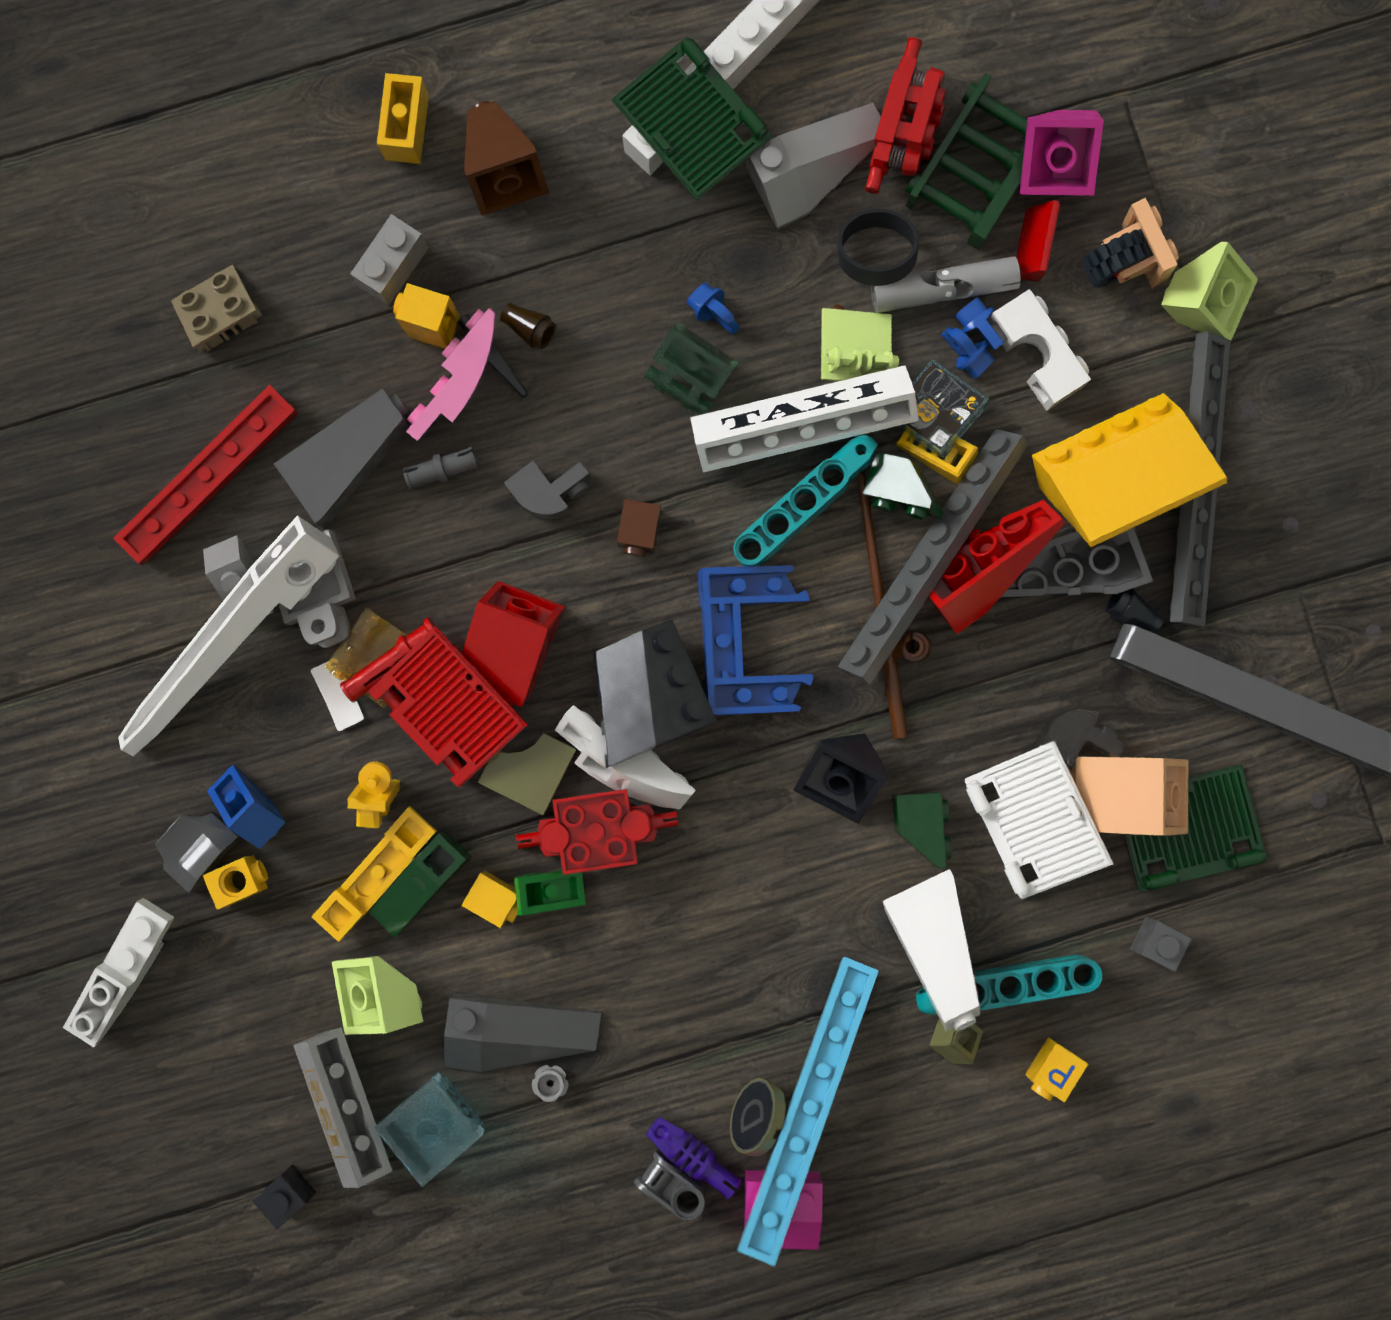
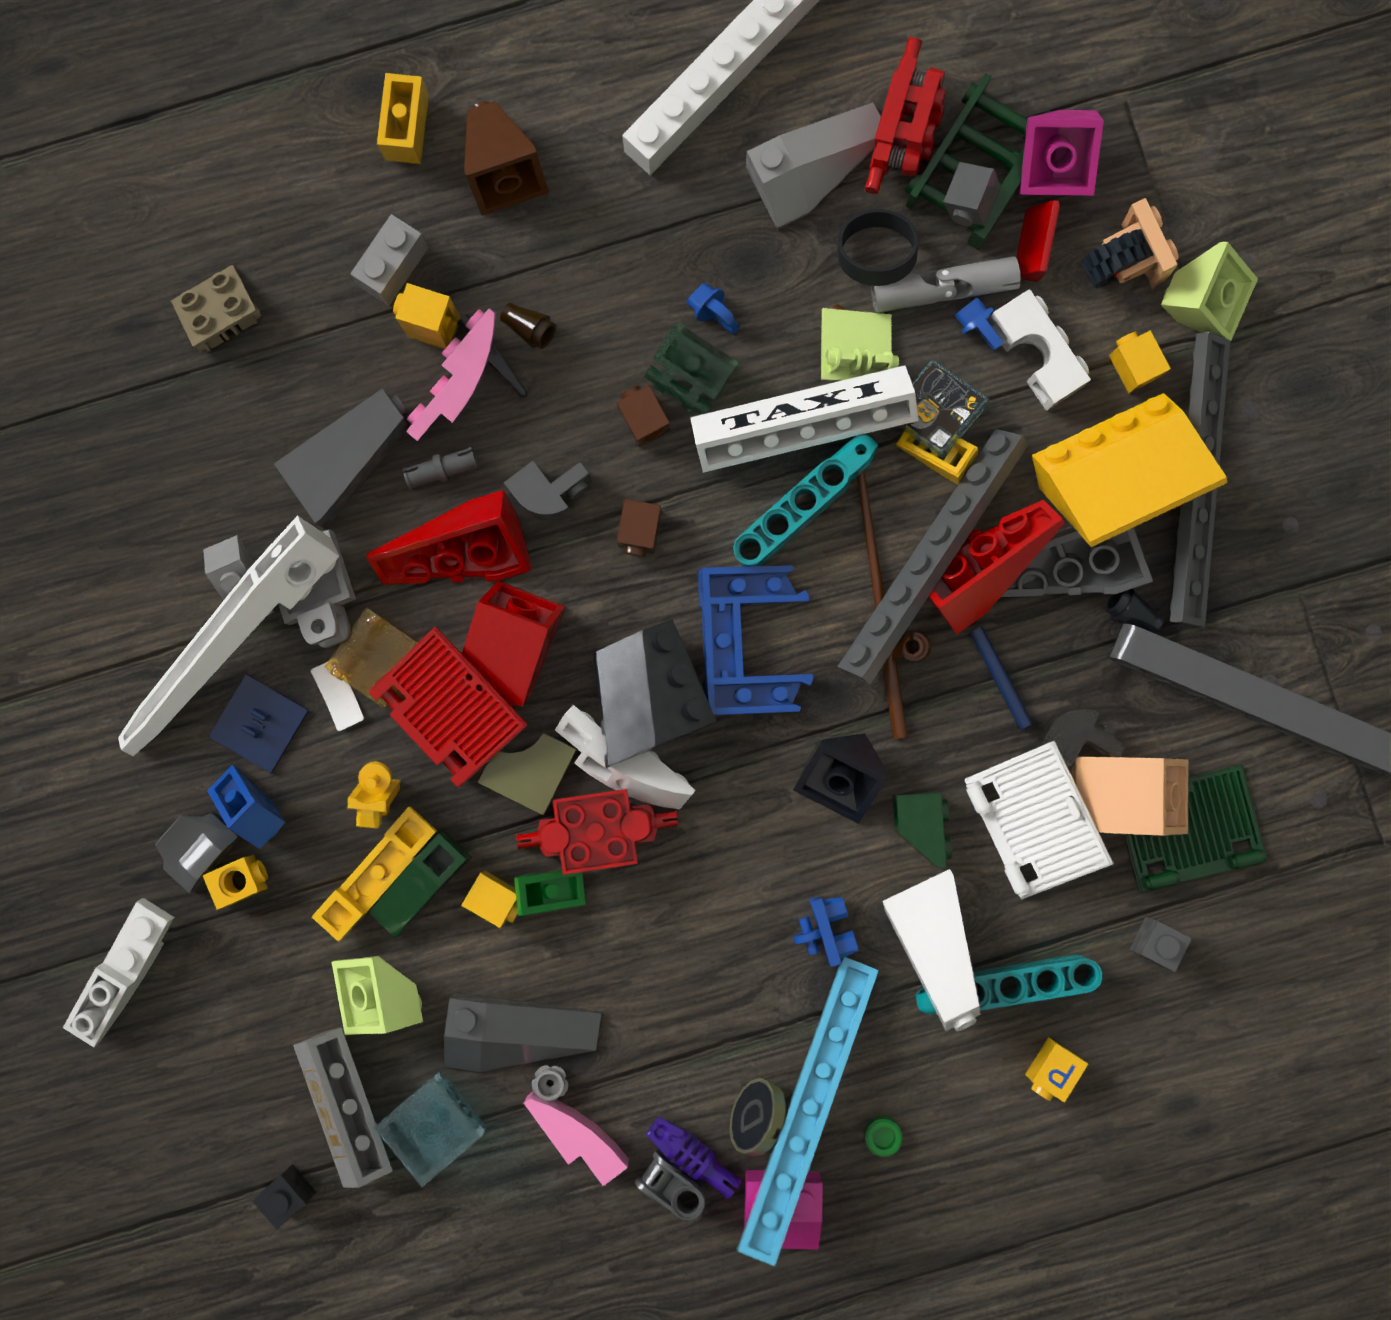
red plate [113,384,298,565] -> none
red pin [340,617,439,703] -> none
dark green window [611,37,772,201] -> none
slope [863,452,943,521] -> none
olive slope [929,1018,983,1064] -> none
blue piece [941,327,995,379] -> none
none -> dark blue piece [208,674,309,773]
none -> red wedge [366,490,531,584]
none -> bright pink slope [524,1092,629,1186]
none -> reddish brown brick [617,385,670,447]
none -> blue hips [792,896,858,967]
none -> green tile [864,1116,903,1157]
none -> dark grey brick [943,162,1001,226]
none -> dark blue bar [969,626,1033,730]
none -> yellow brick [1109,330,1171,393]

